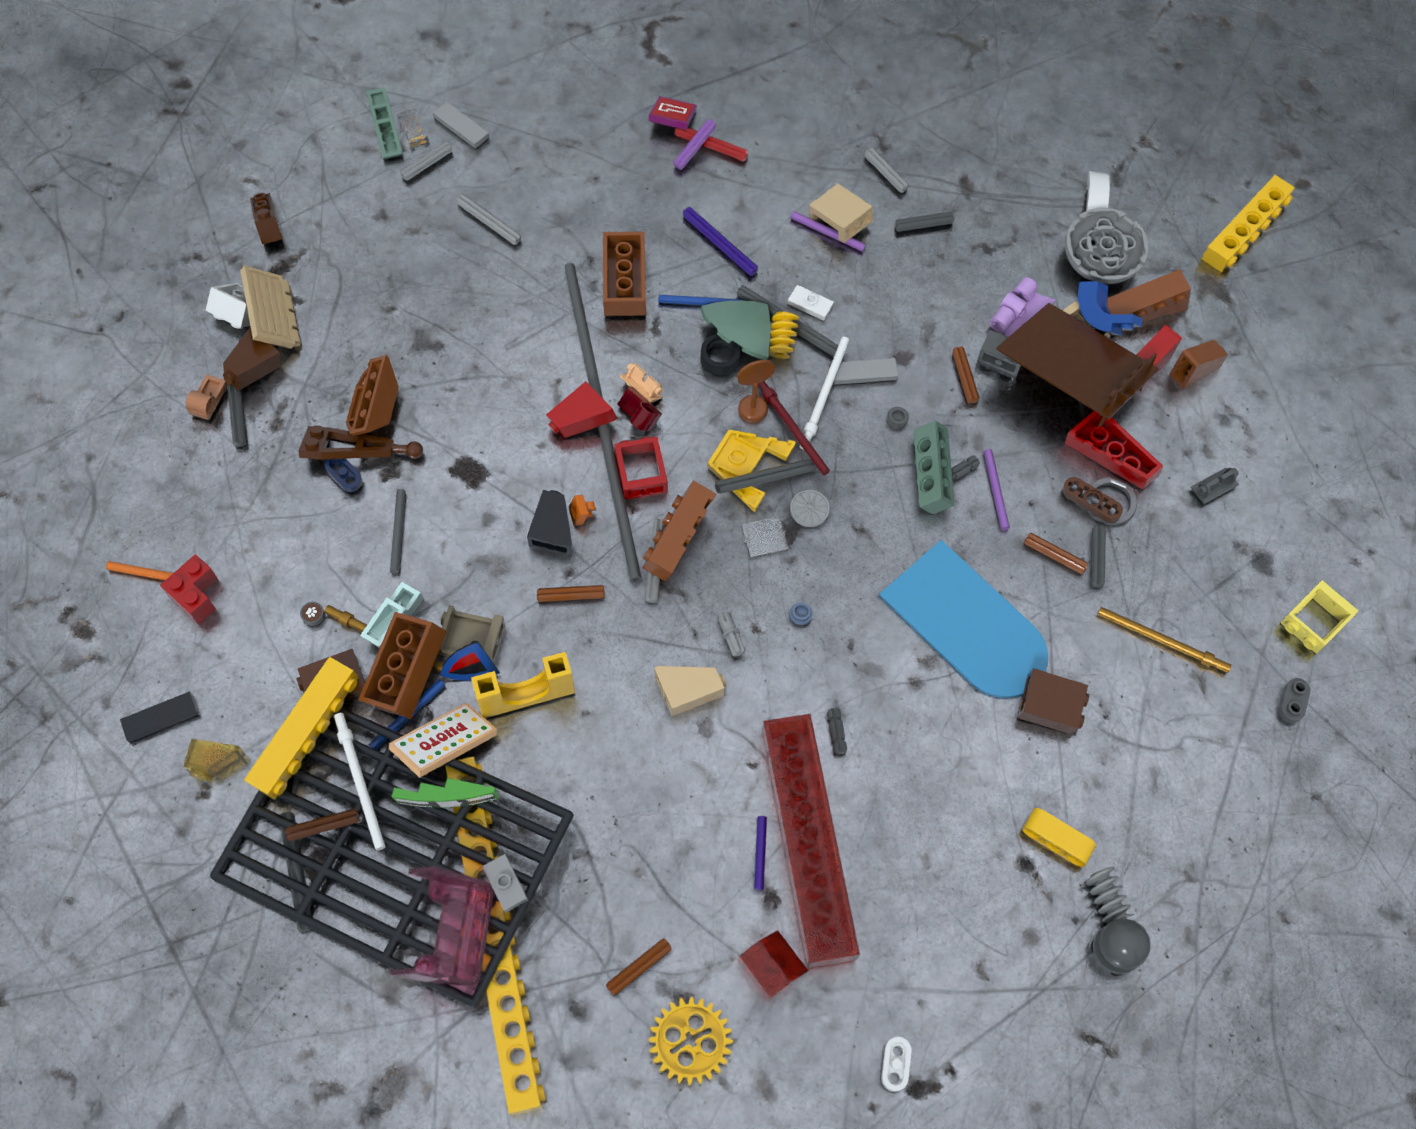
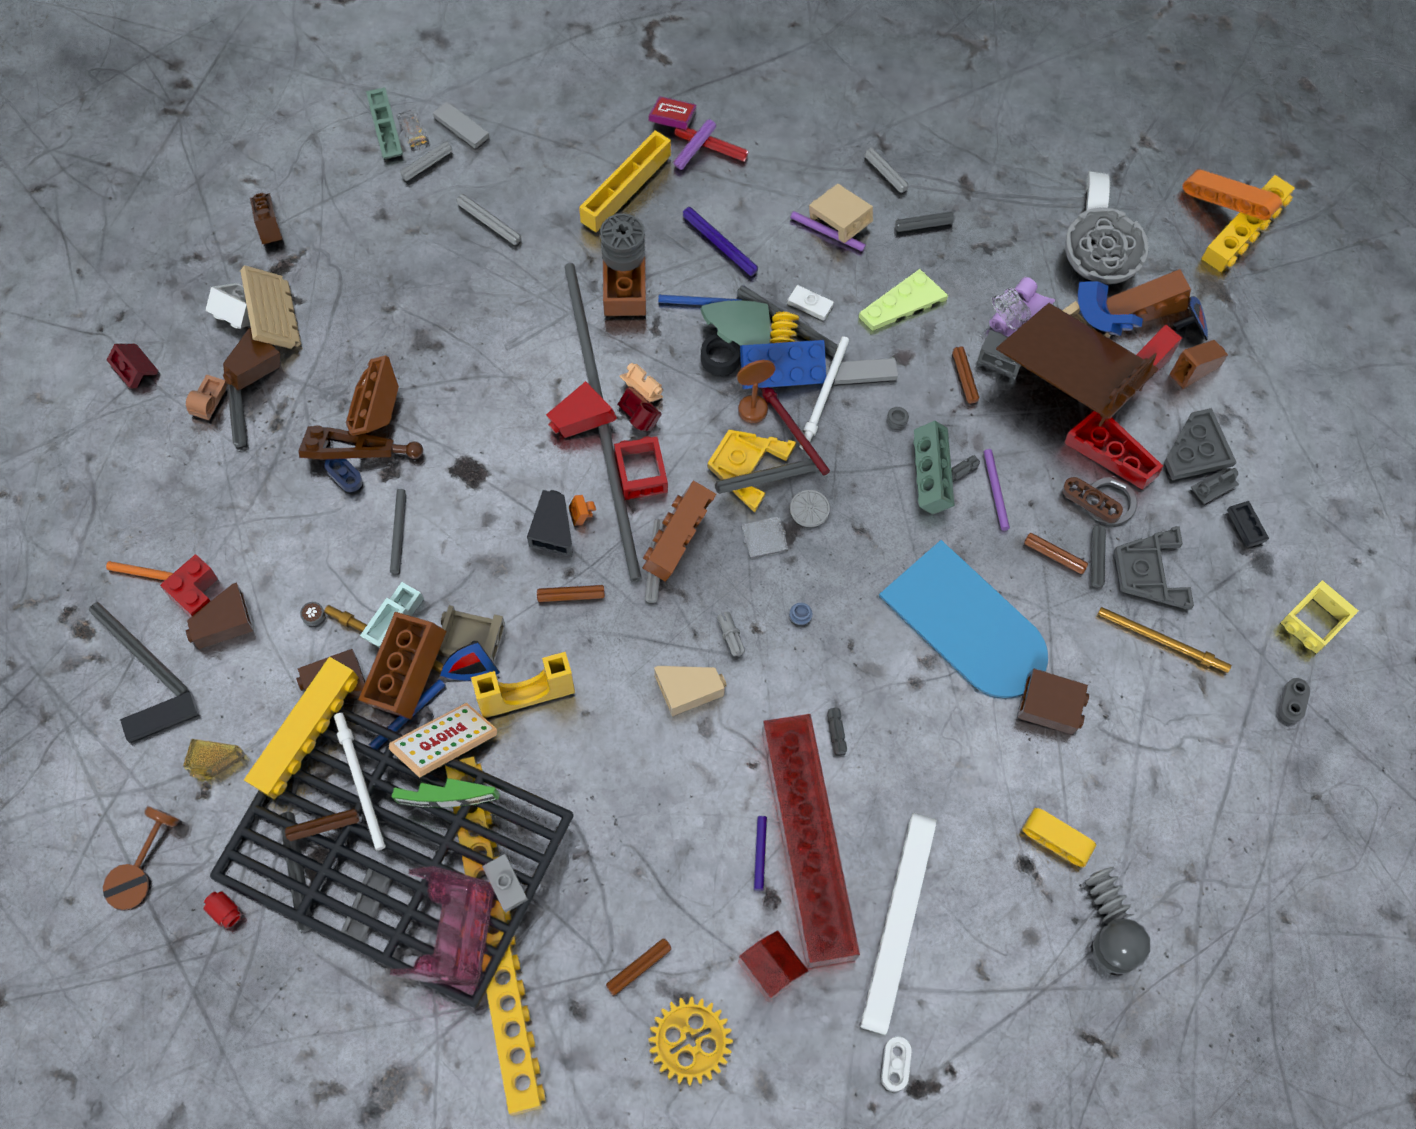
none -> dark grey axle [89,602,189,696]
none -> dark orange piece [103,806,180,910]
none -> dark red panel [107,344,158,388]
none -> reddish brown slope [186,582,254,649]
none -> red brick [203,891,242,929]
none -> light grey tile [341,869,392,943]
none -> yellow brick [579,131,671,232]
none -> dark grey wheel [600,213,645,271]
none -> blue plate [740,340,826,389]
none -> yellowish green wing [859,269,948,331]
none -> white beam [860,813,937,1035]
none -> clear piece [991,288,1031,330]
none -> dark grey wing [1114,526,1194,610]
none -> dark grey plate [1164,408,1236,480]
none -> shield [1174,296,1208,340]
none -> orange beam [1183,169,1282,220]
none -> black plate [1227,501,1269,548]

